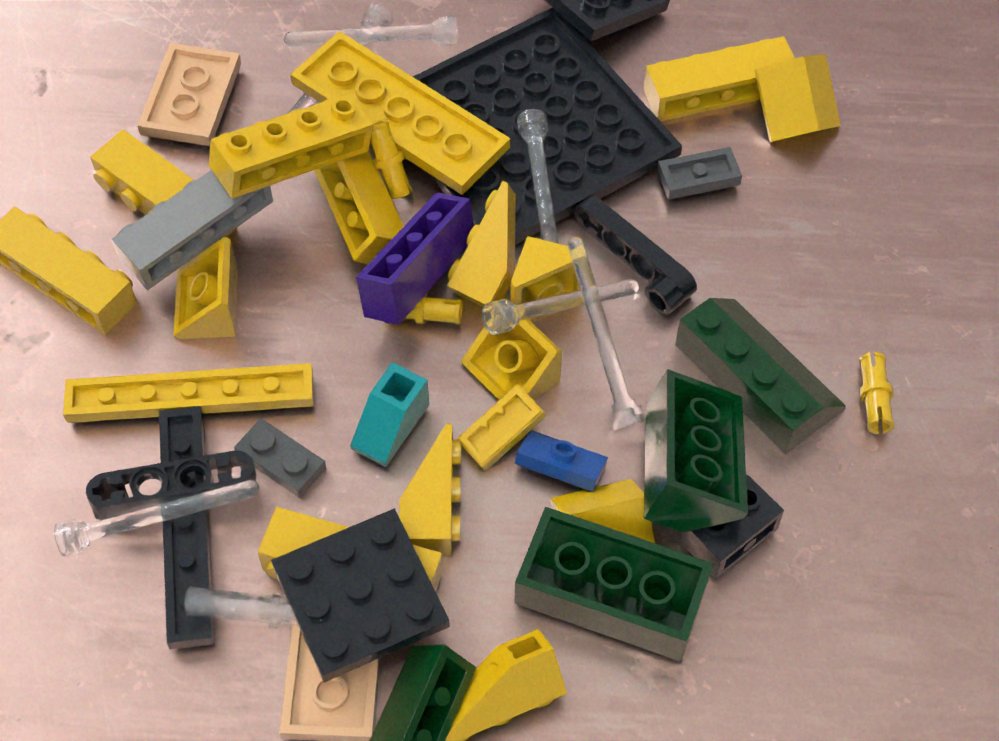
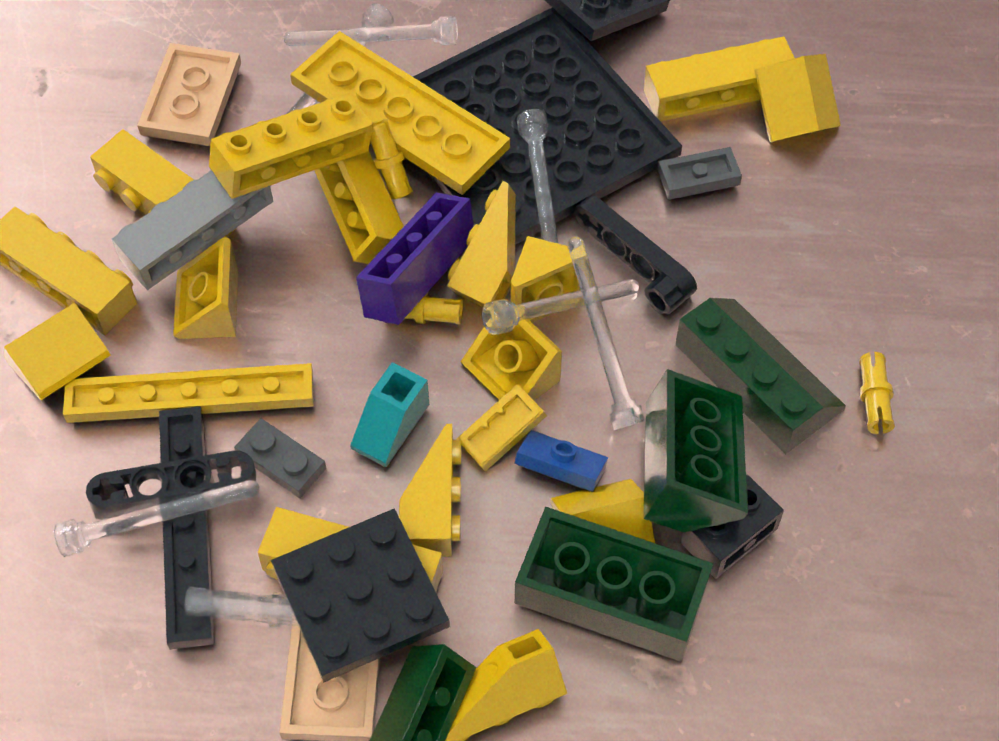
none -> yellow slope [4,302,111,400]

